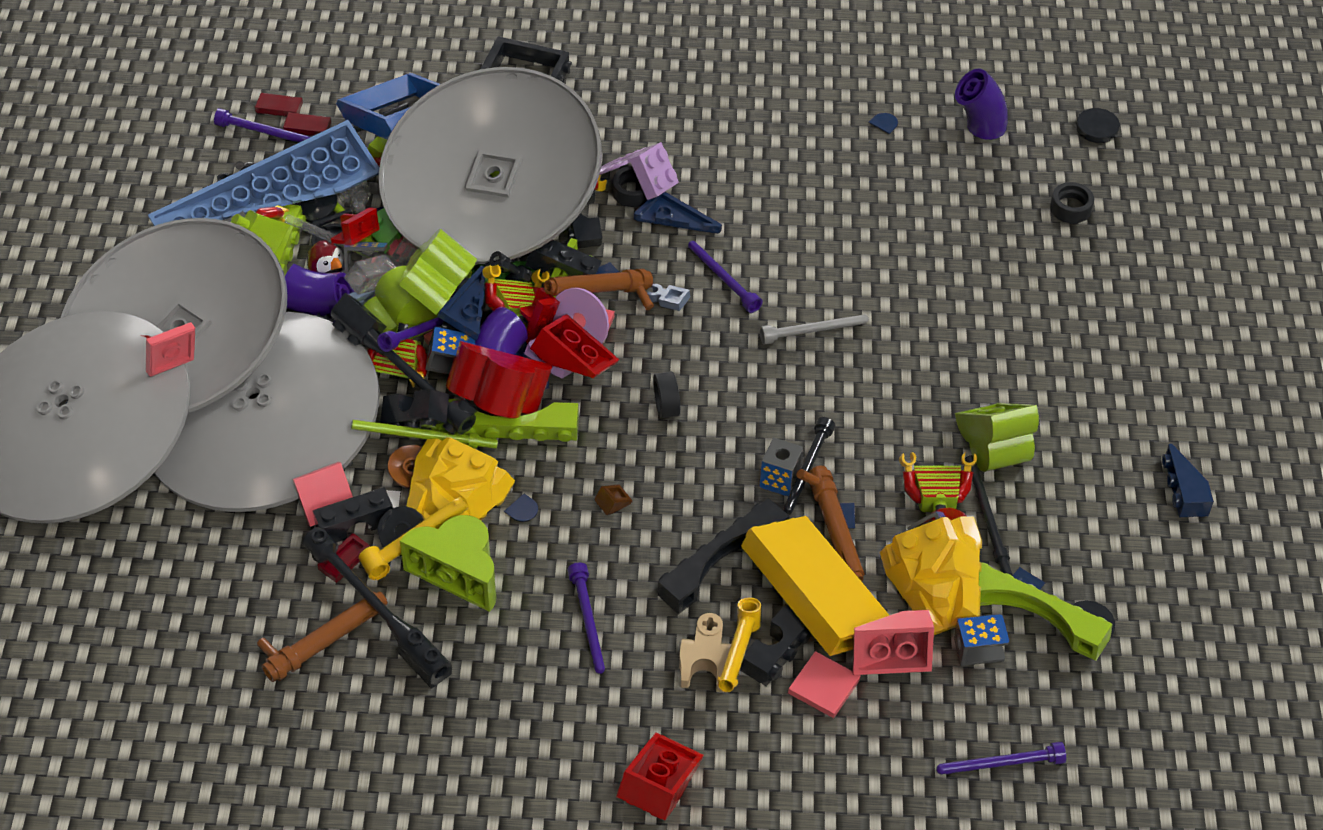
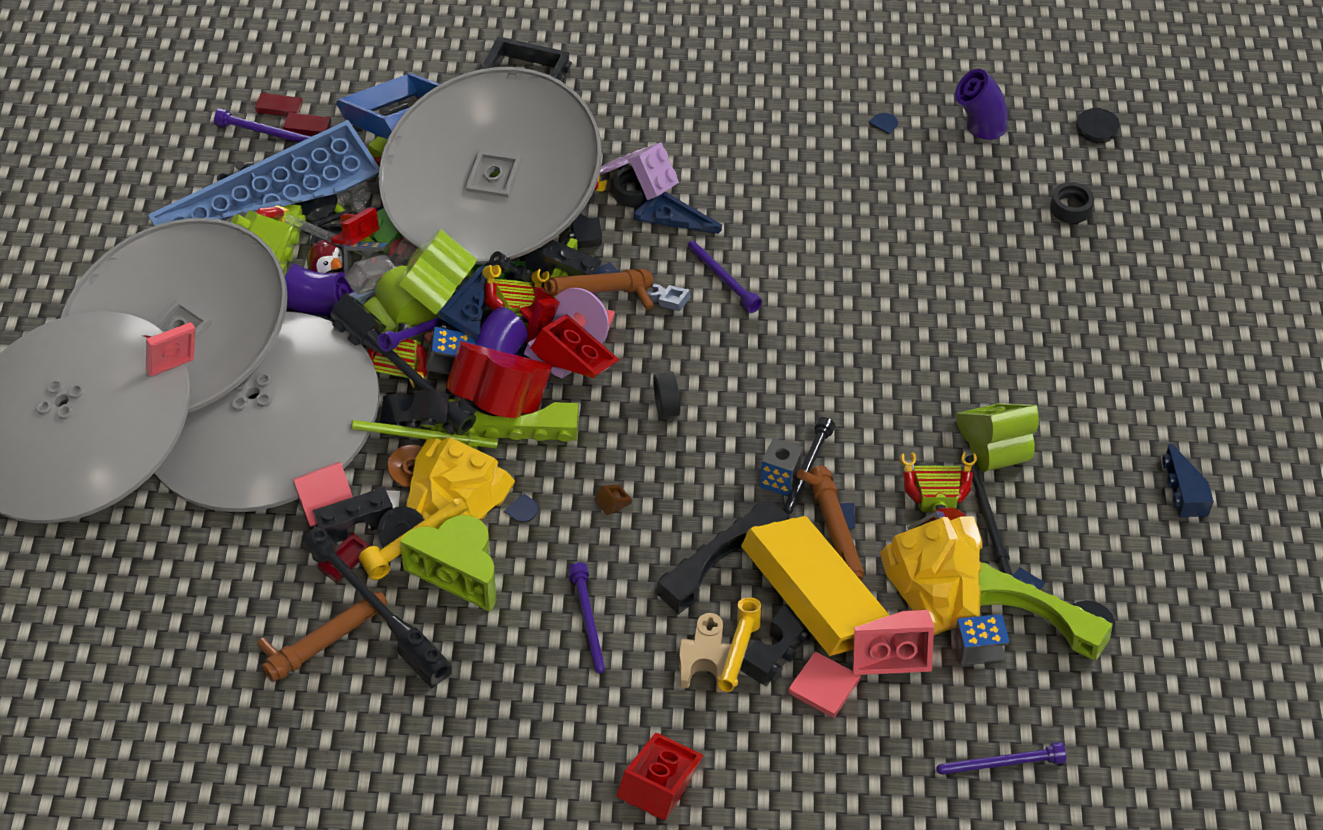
light grey piece [760,315,869,345] -> none

